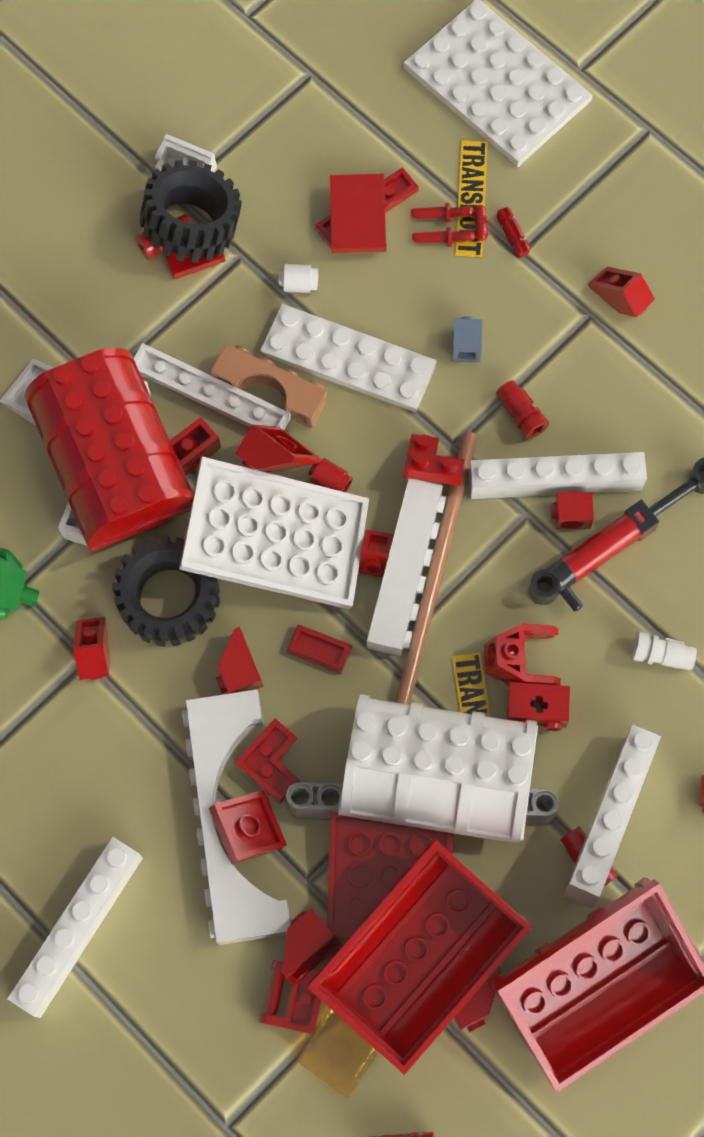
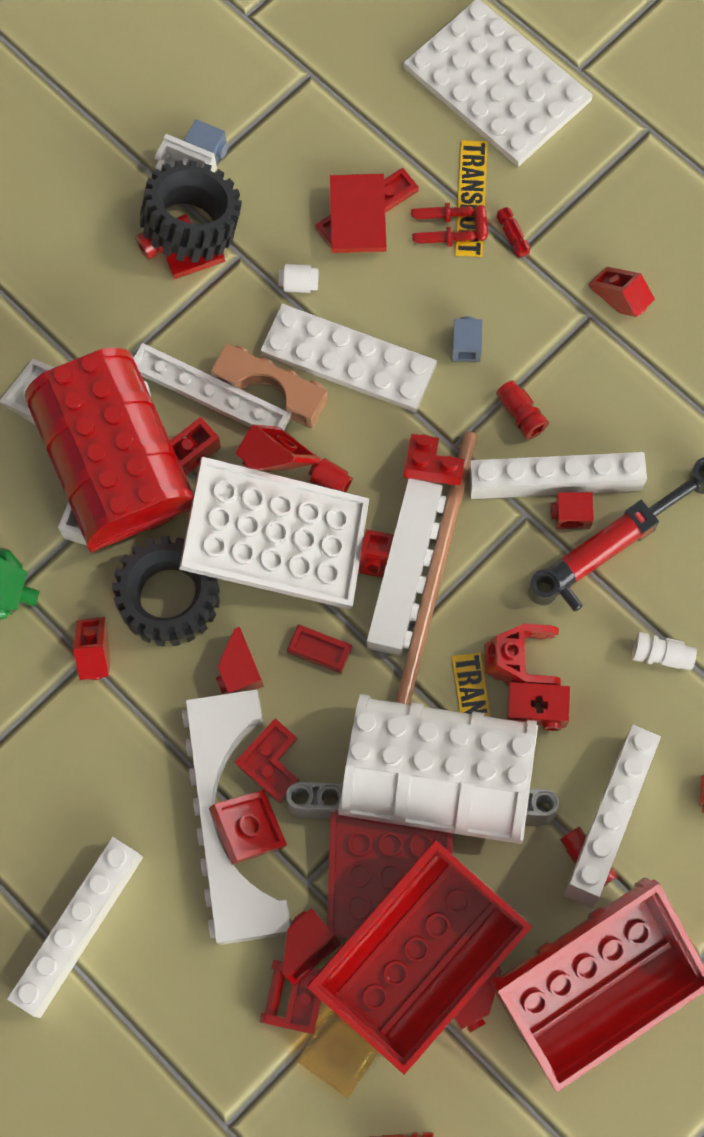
none -> sand blue brick [183,119,228,164]

